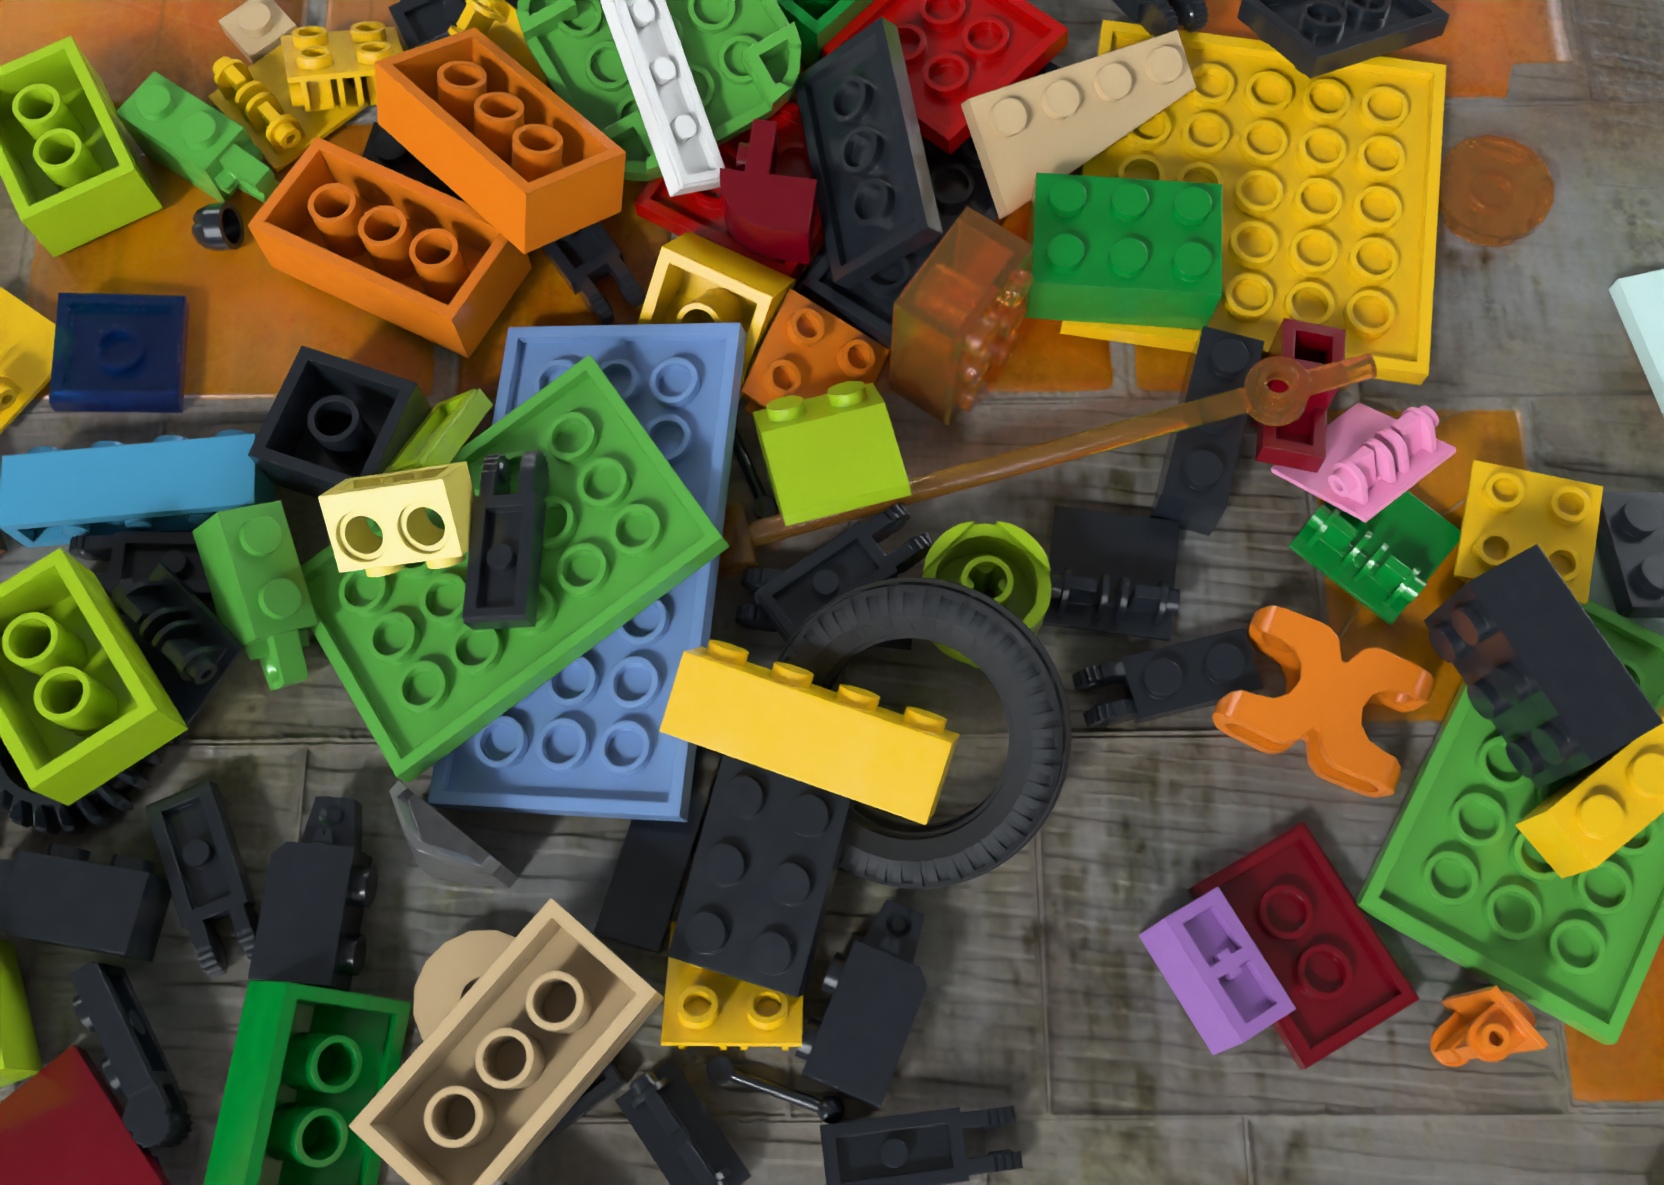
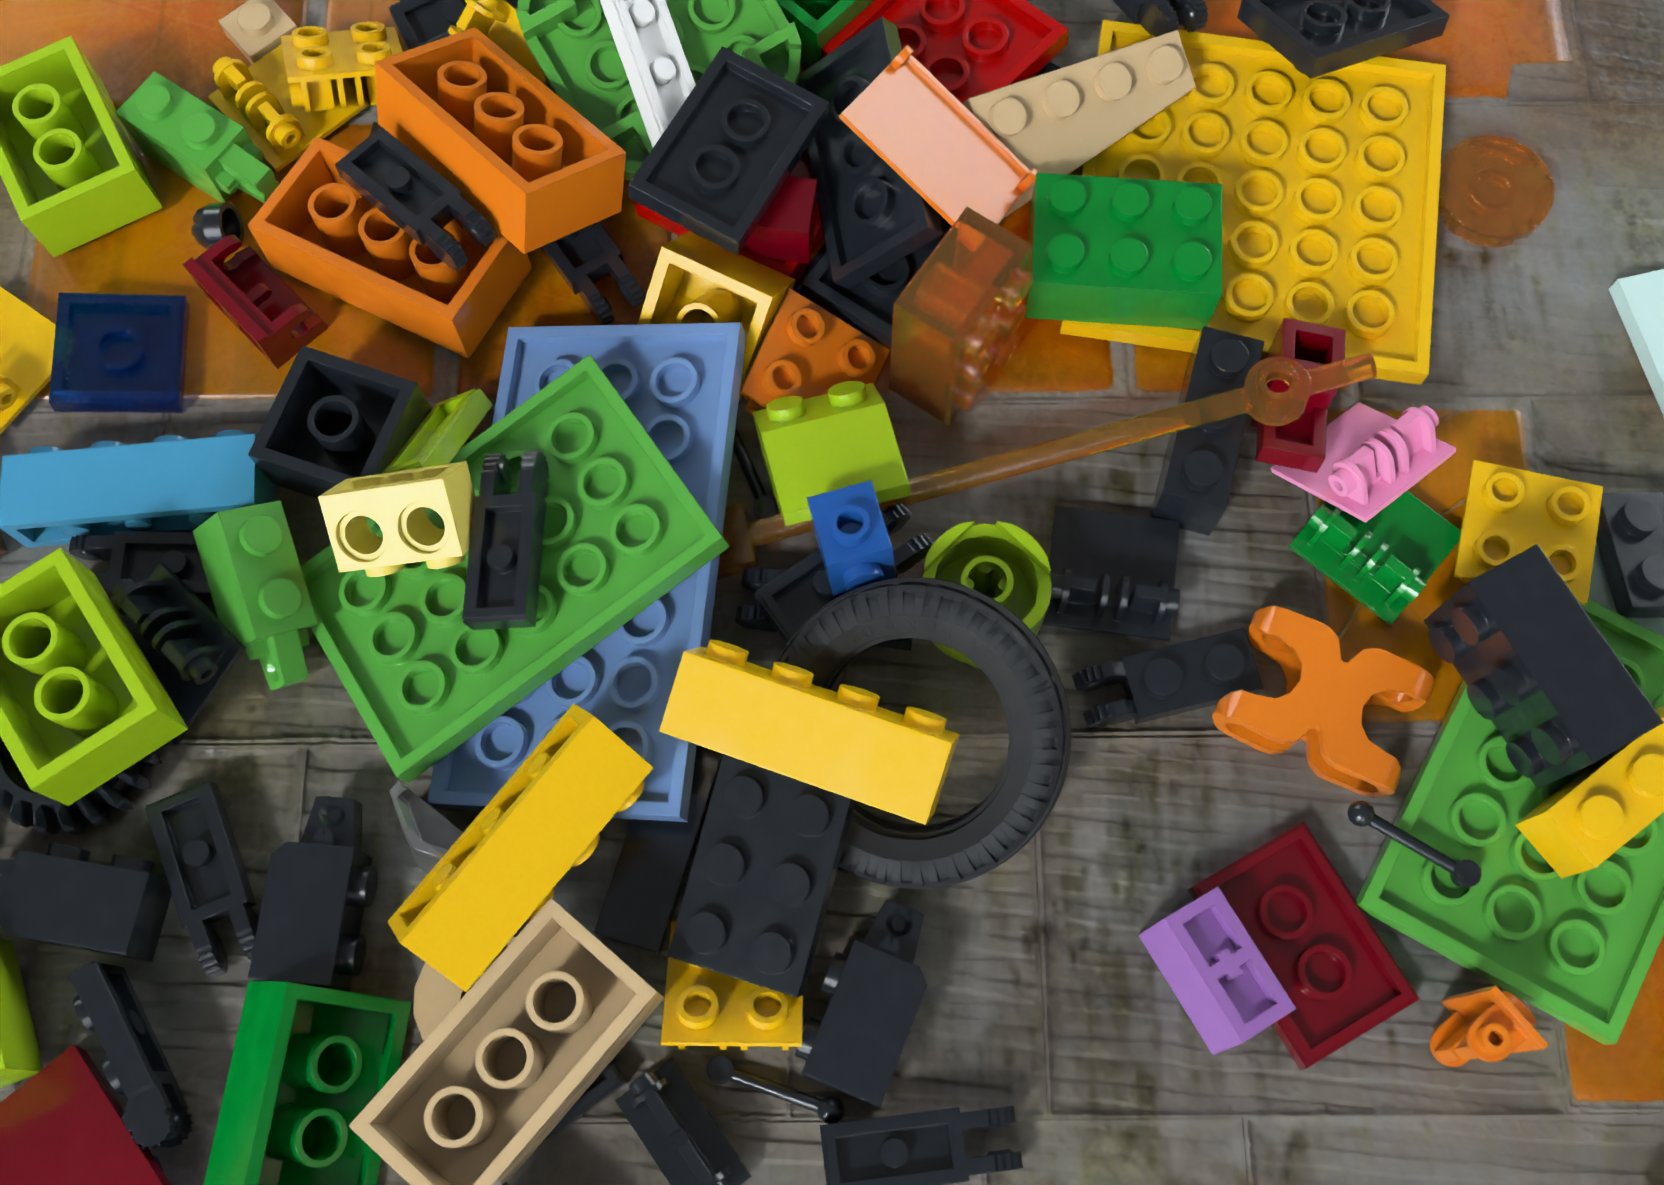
none -> dark red hinge [182,234,328,370]
none -> black hinge [335,127,497,271]
none -> yellow brick [387,703,654,992]
none -> black plate [628,46,829,255]
none -> blue brick [807,480,896,596]
none -> piece [839,44,1039,249]
none -> black hinge [1347,800,1482,888]

